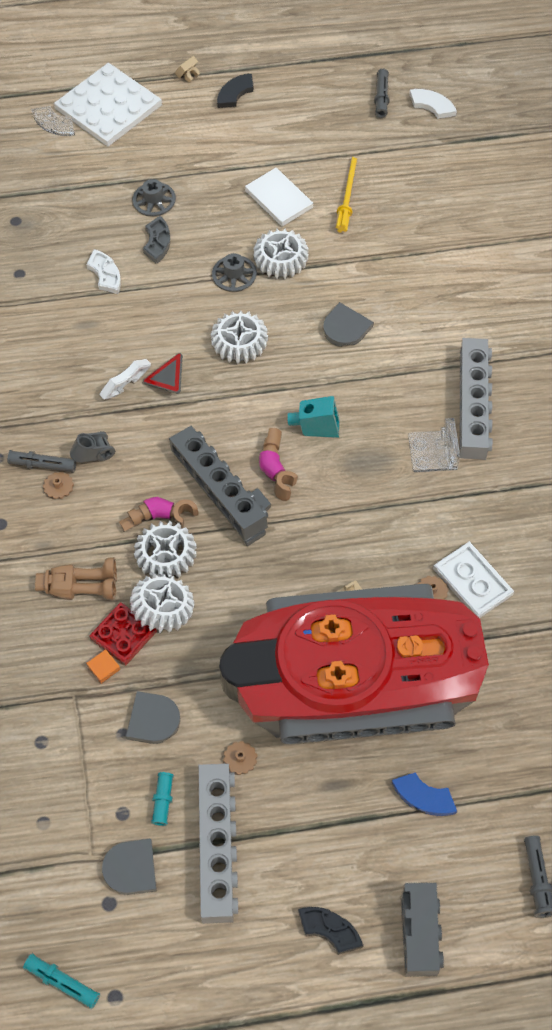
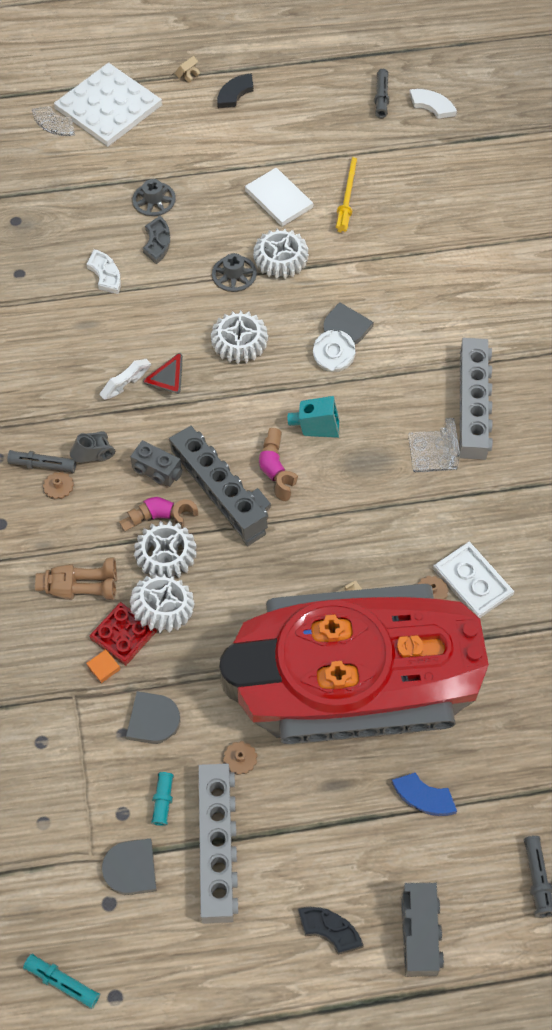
none -> dark grey brick [130,440,182,487]
none -> white tile [313,330,356,372]

